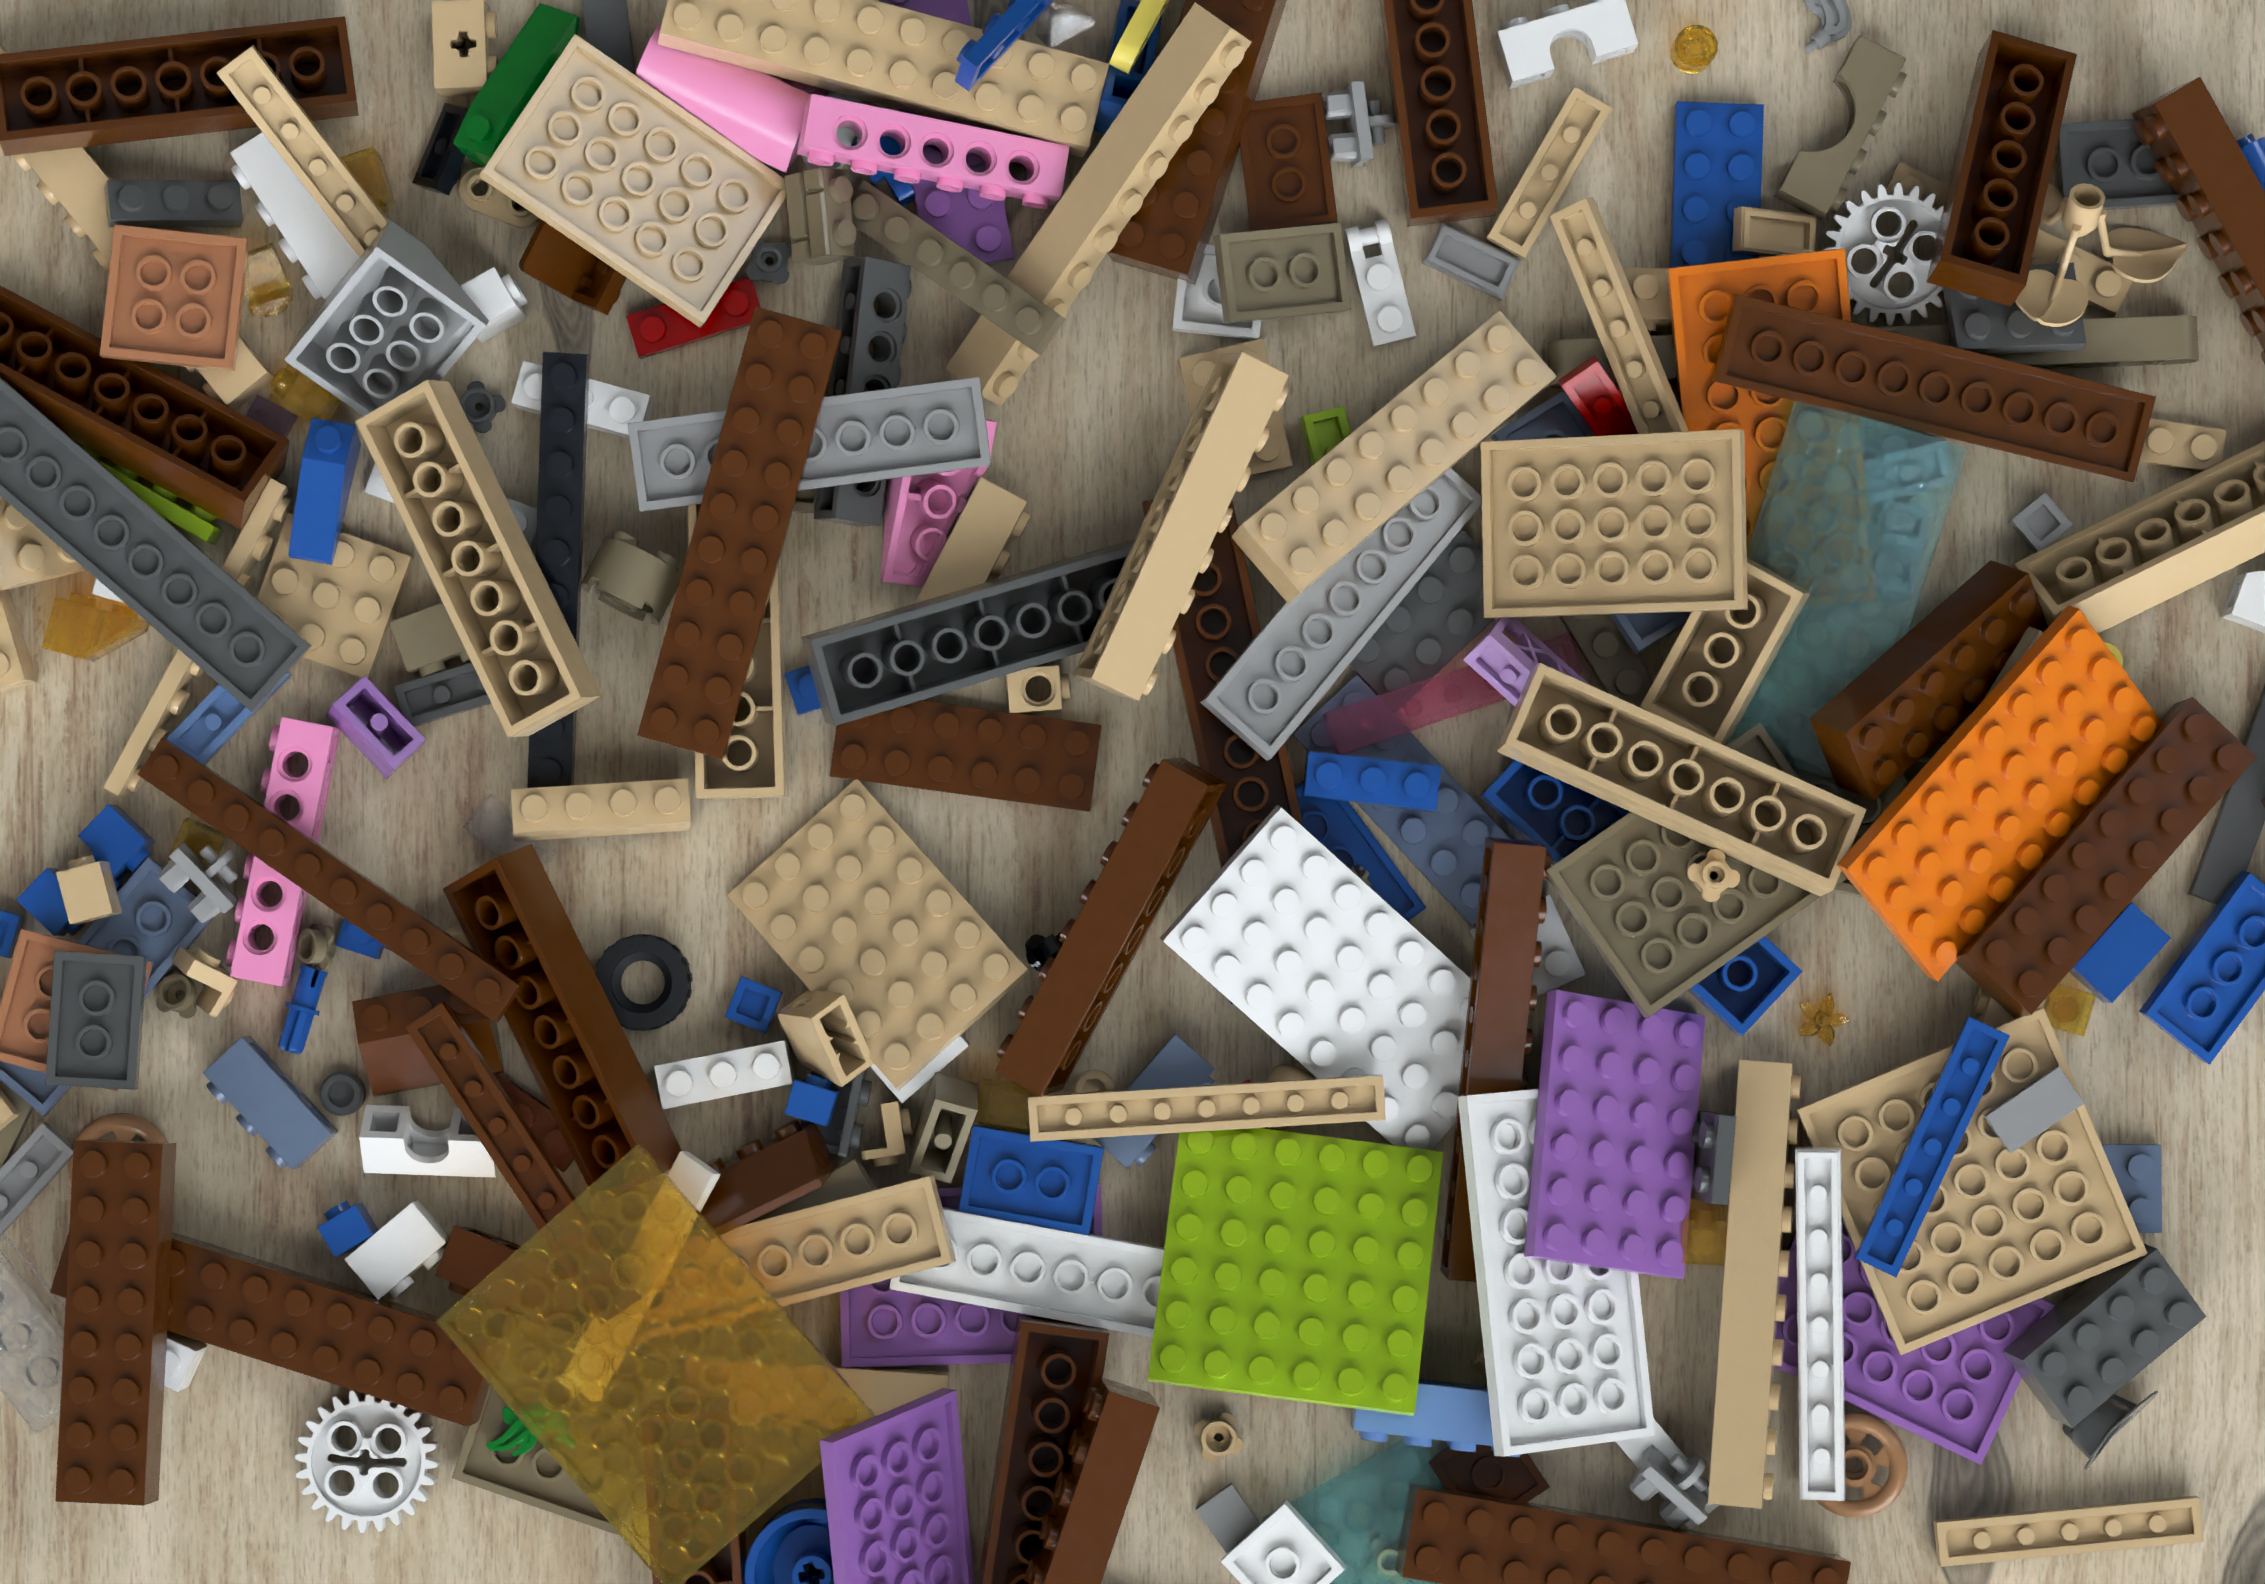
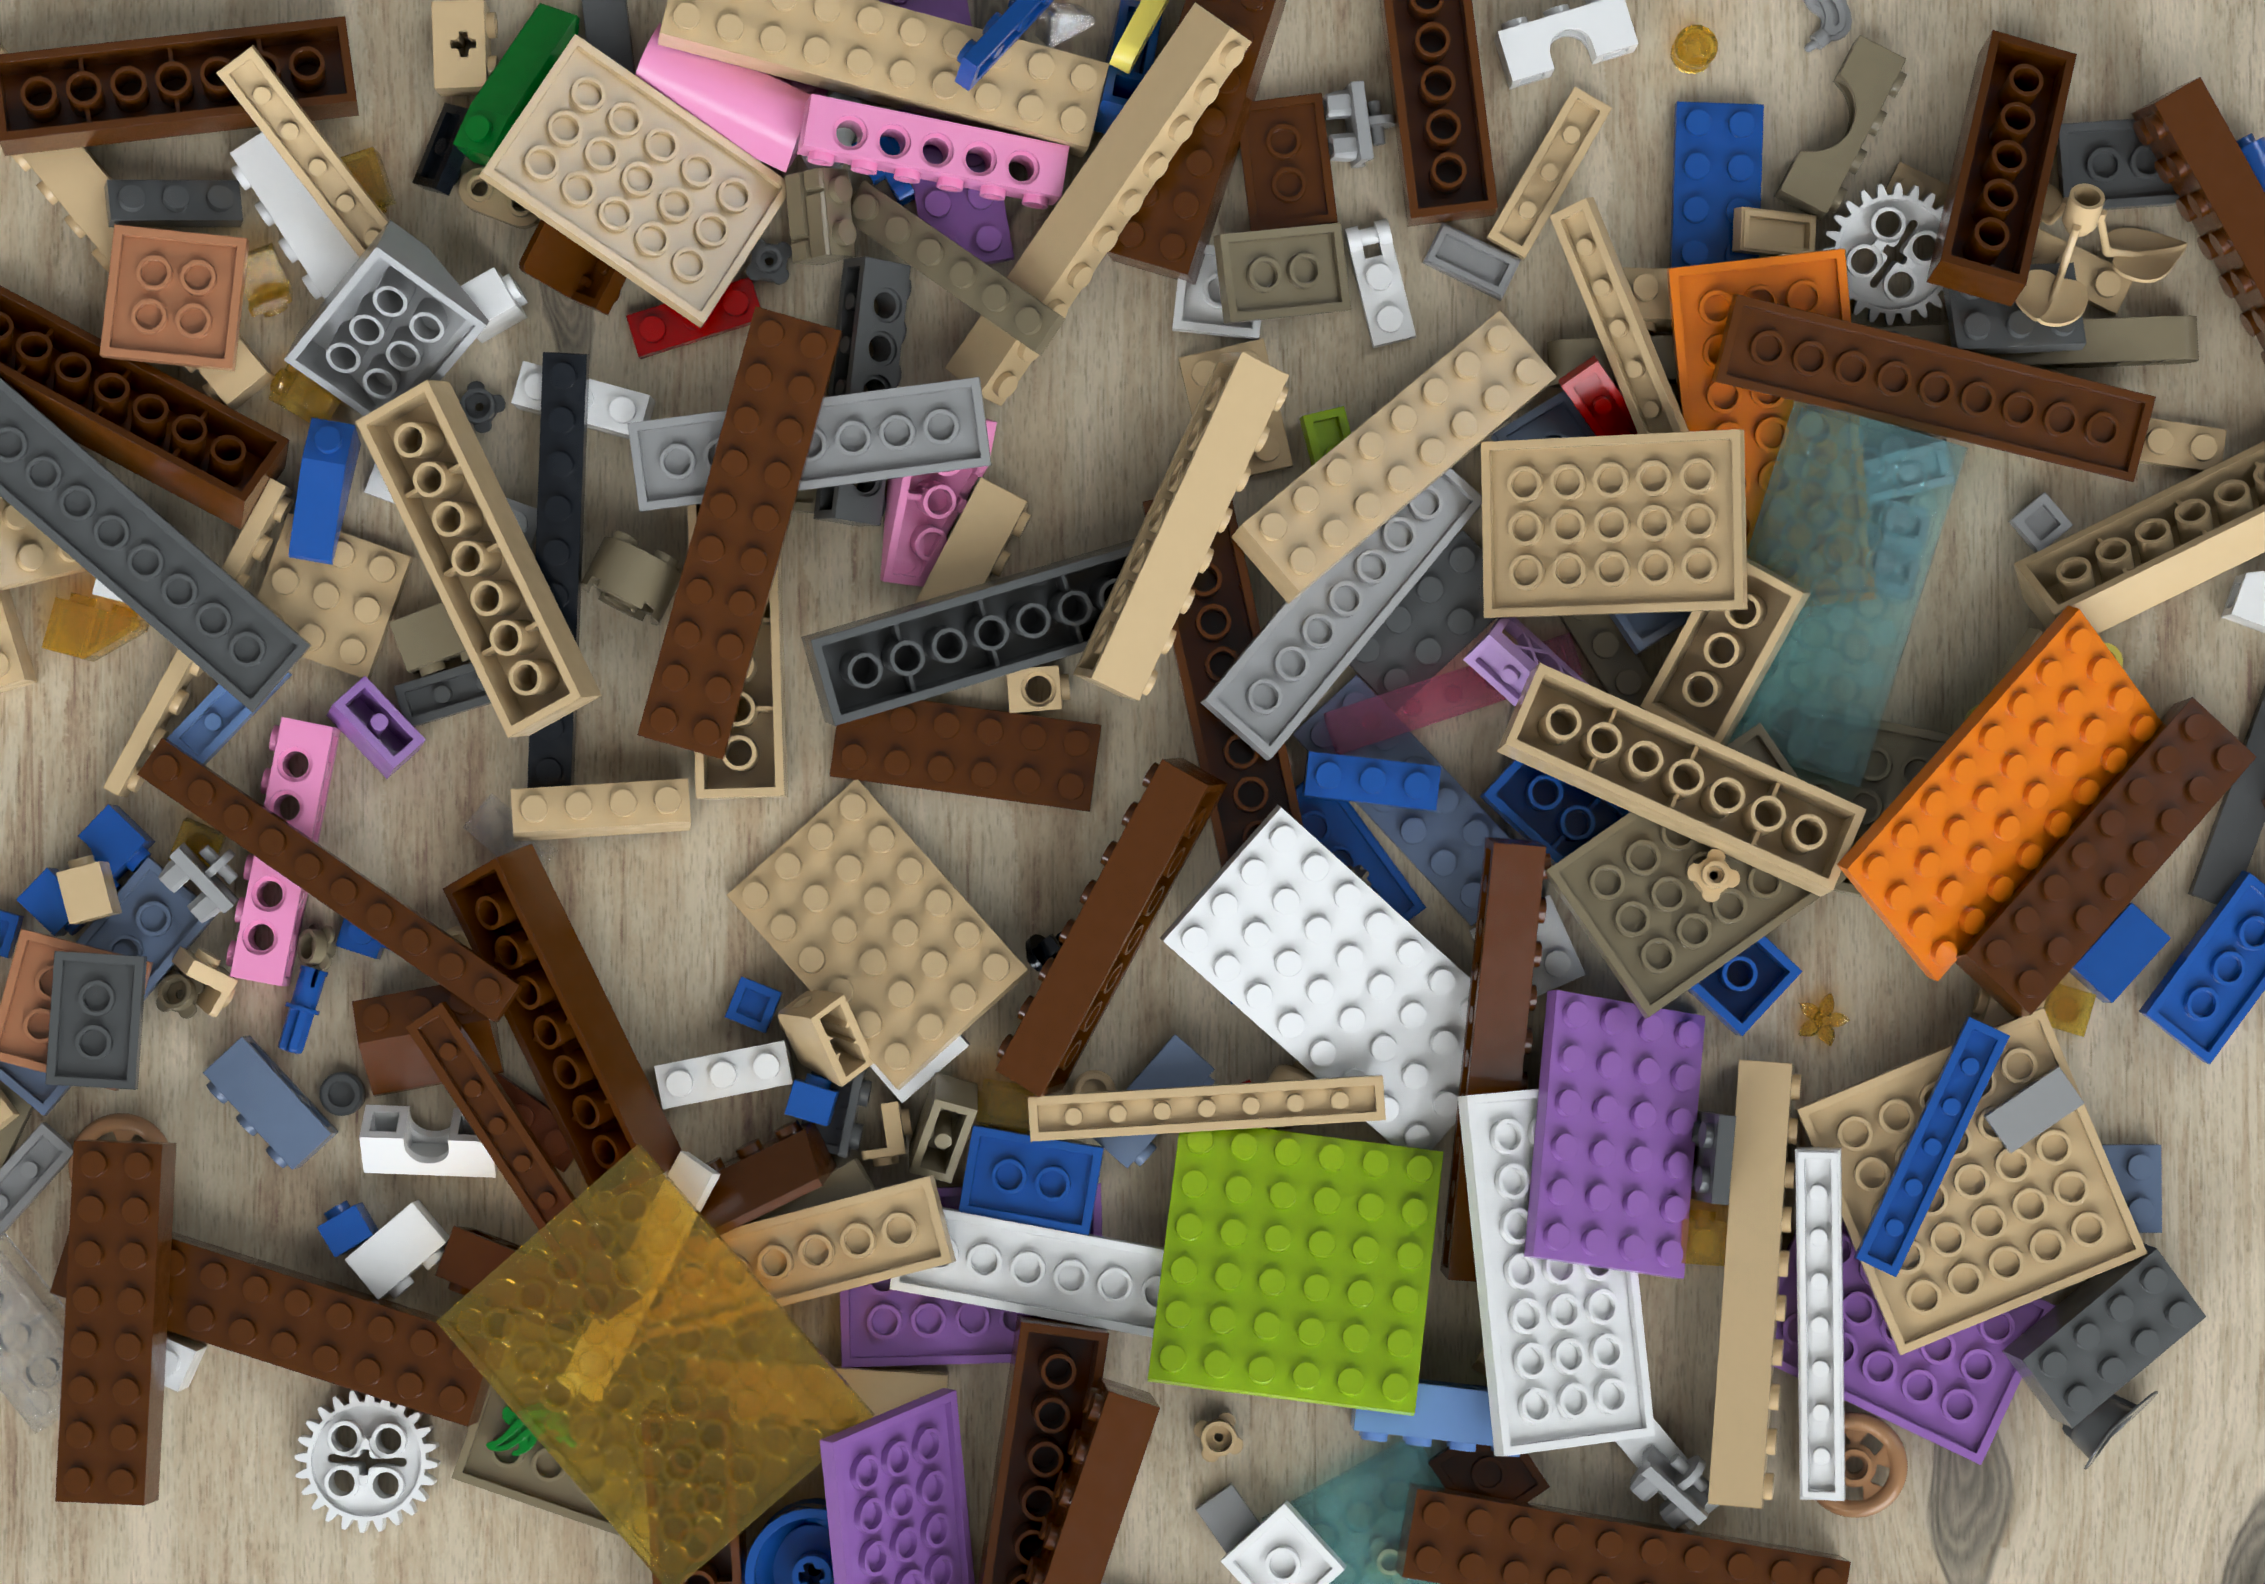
lime plate [78,443,224,545] -> none
tile [245,394,298,438] -> none
black tyre [595,934,693,1031] -> none
blue plate [784,665,821,716] -> none
reddish brown brick [1809,560,2048,800] -> none
tan plate [1933,1496,2204,1567] -> none

